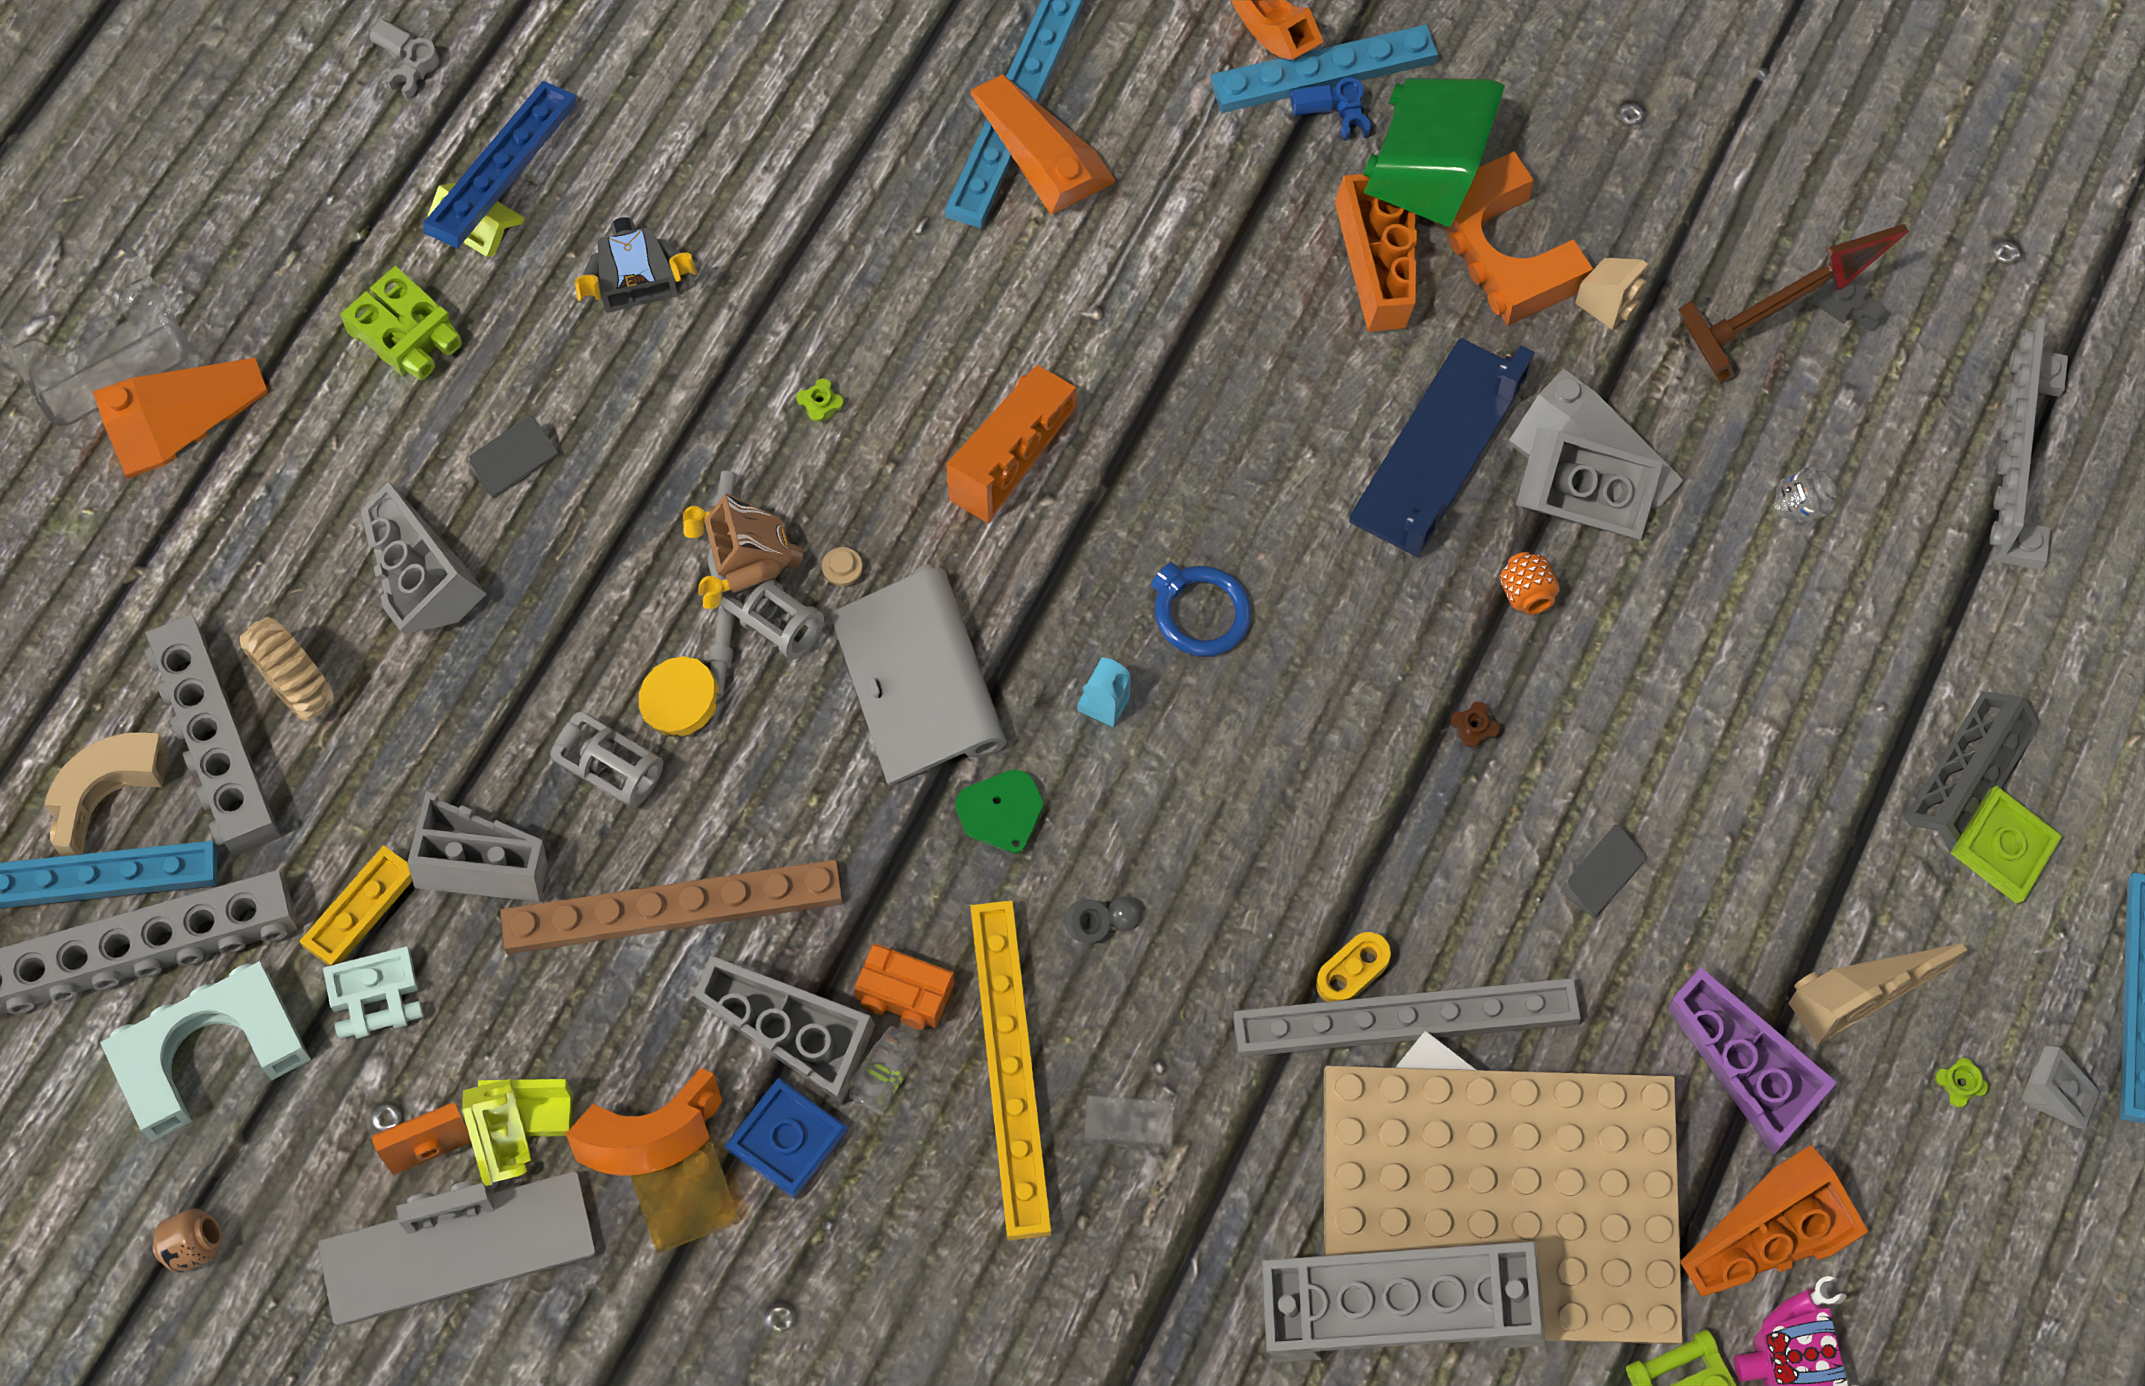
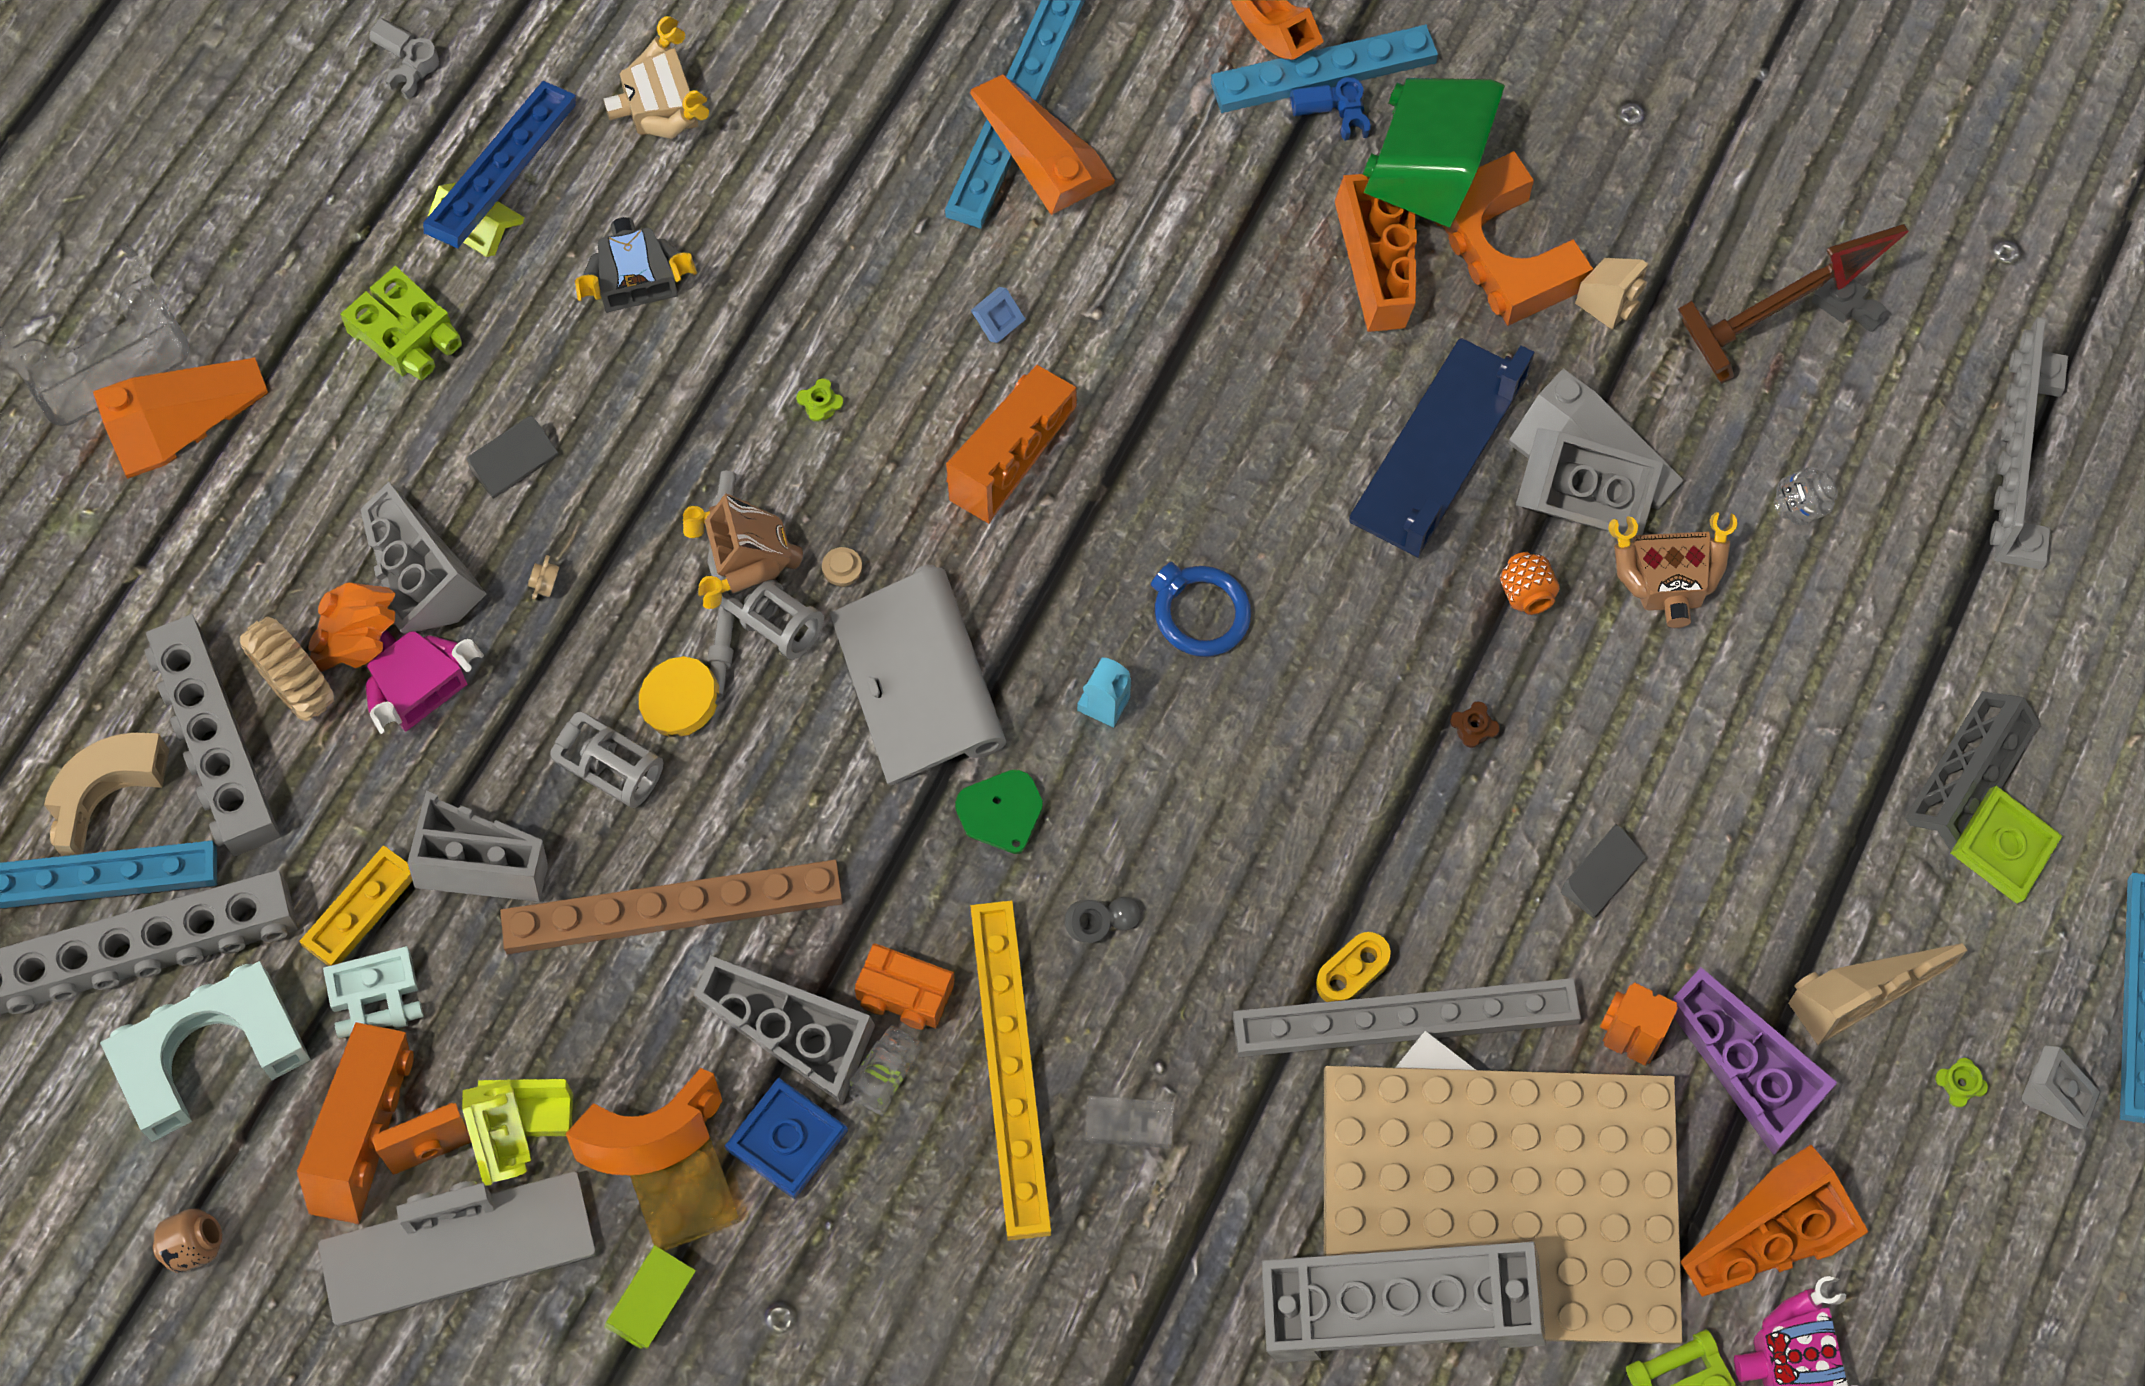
none -> orange wedge [297,1022,414,1225]
none -> orange plate [308,583,396,672]
none -> dark pink torso [366,630,484,734]
none -> tan plate [527,555,559,600]
none -> torso [603,16,709,139]
none -> lime hinge [604,1245,696,1349]
none -> medium blue plate [971,287,1026,343]
none -> orange brick [1599,982,1678,1066]
none -> medium nougat torso [1608,512,1737,628]

